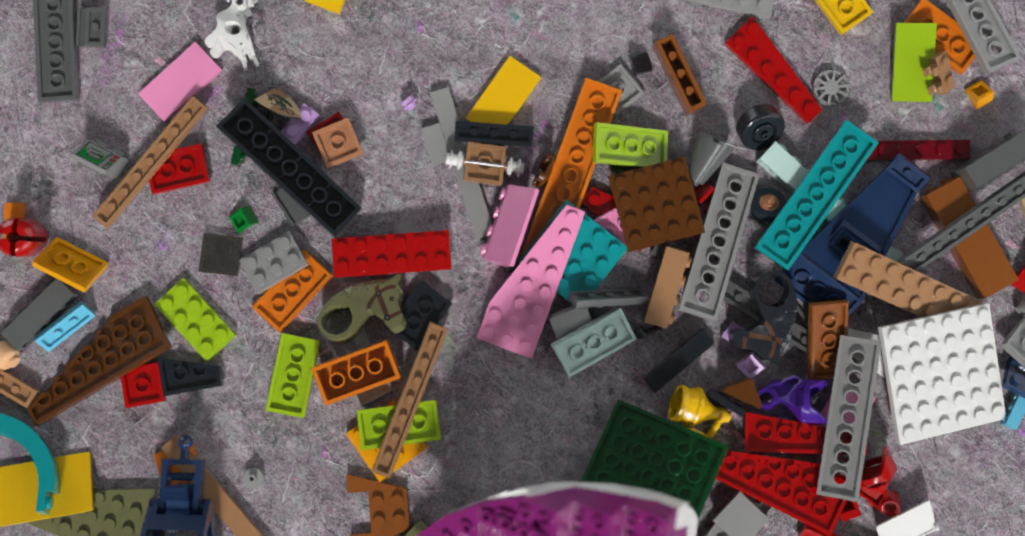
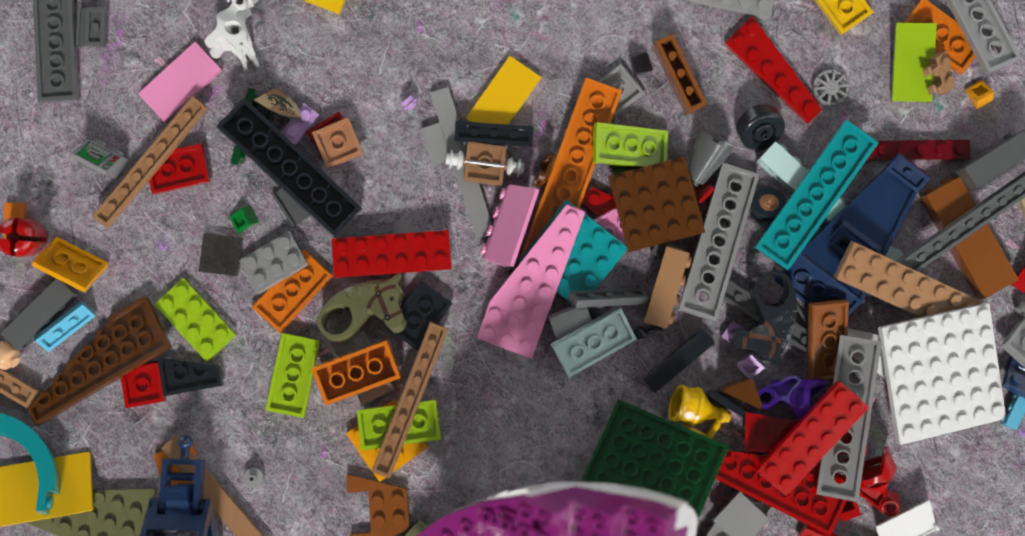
none -> red plate [755,380,869,496]

